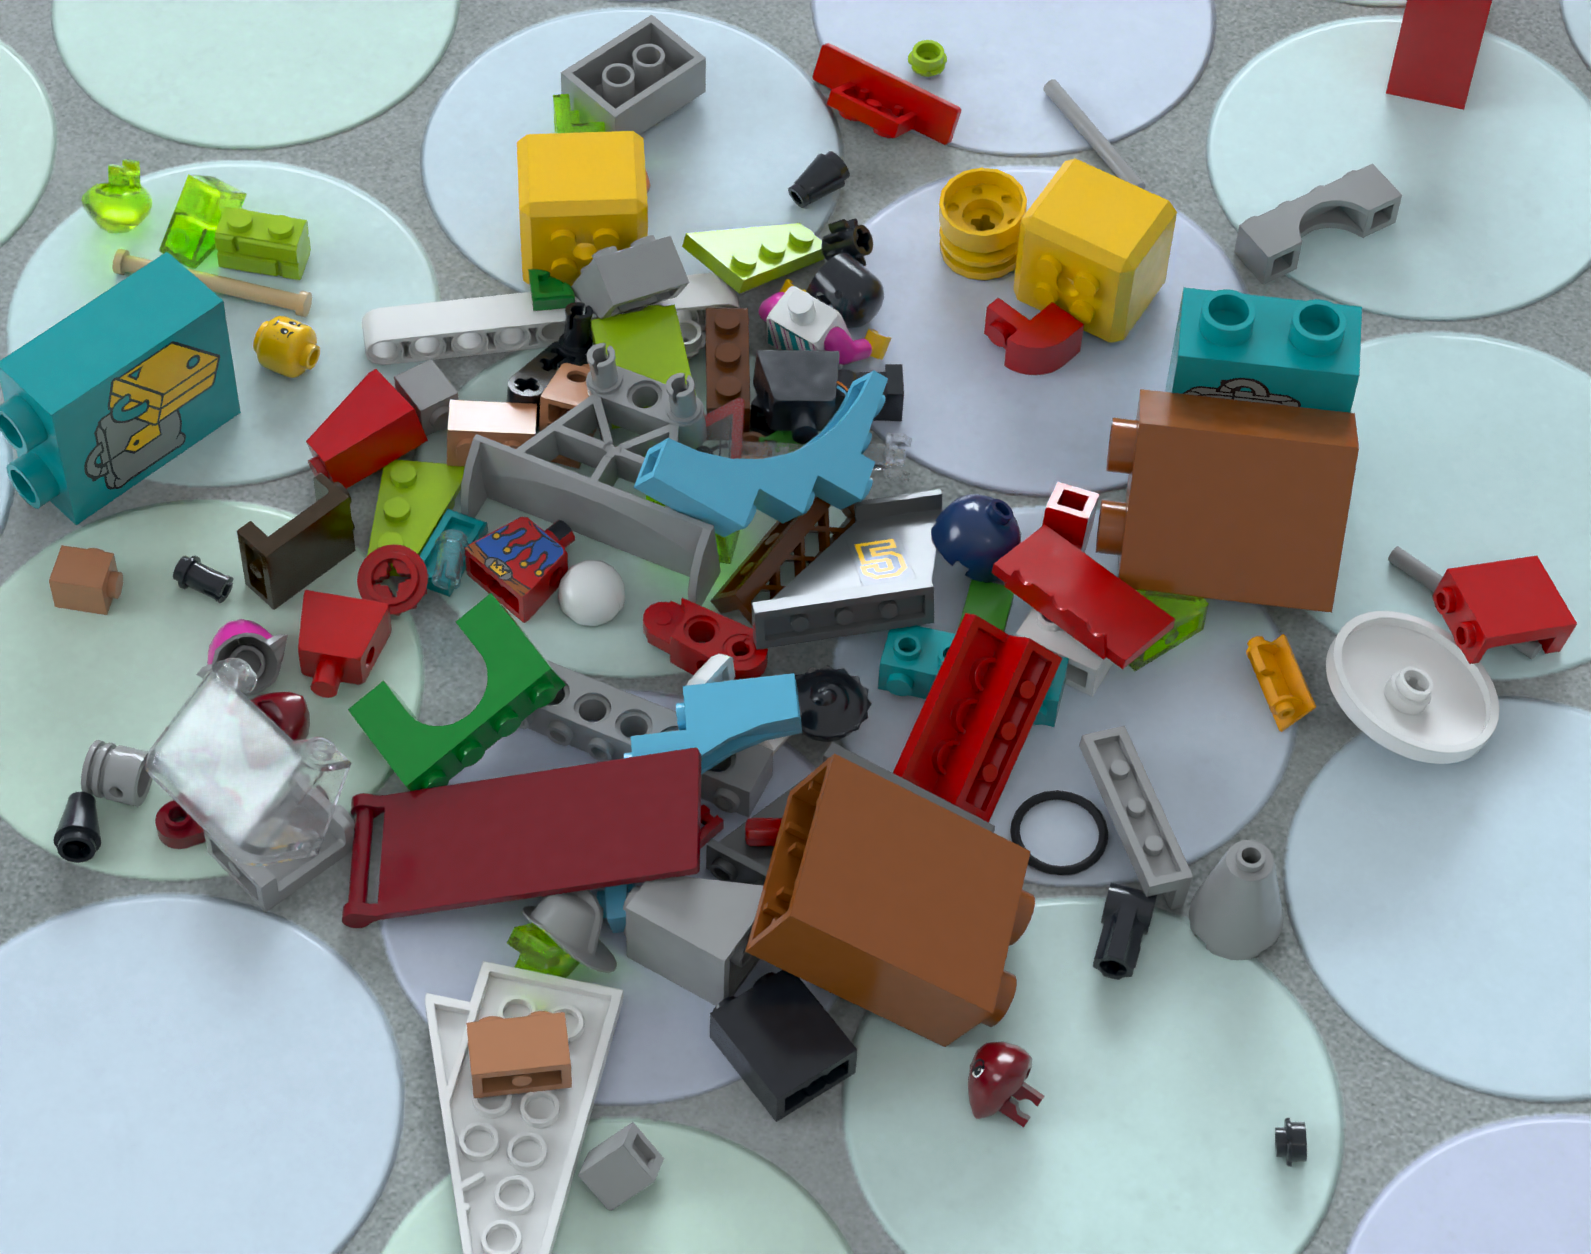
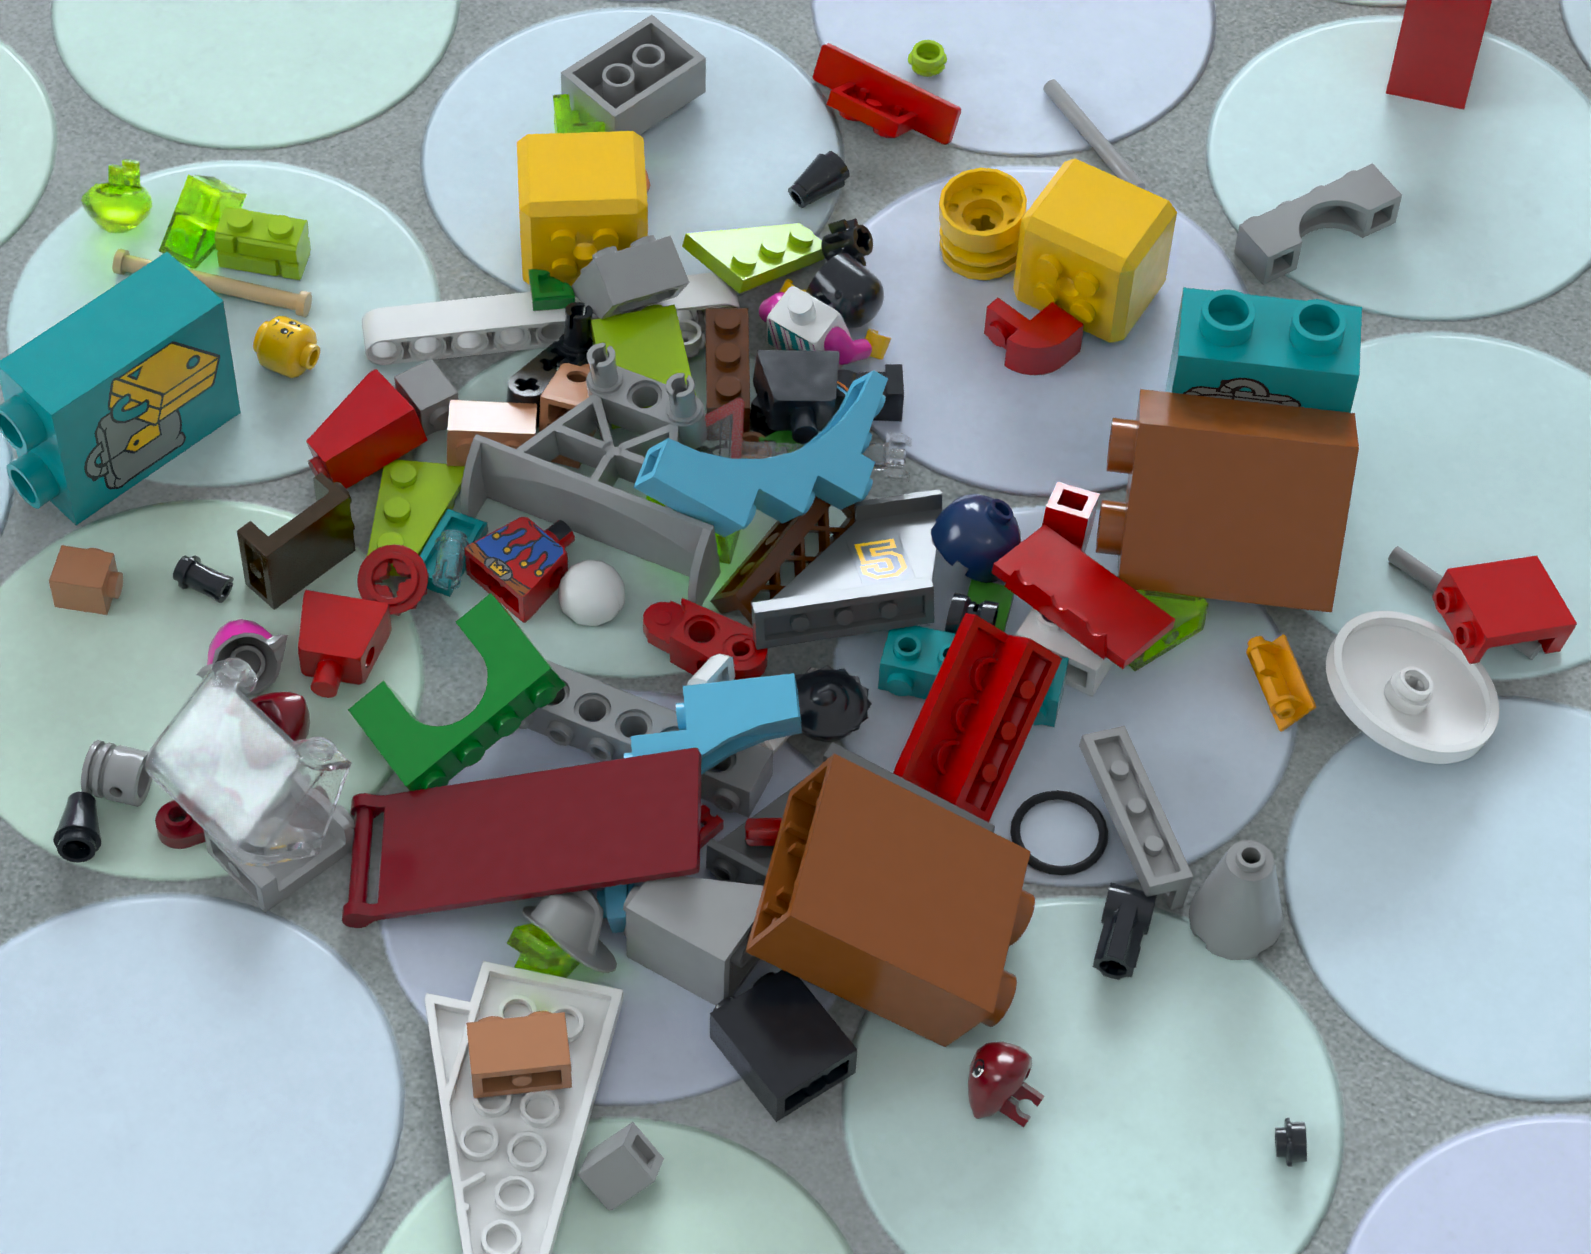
none -> black wheel [945,592,999,634]

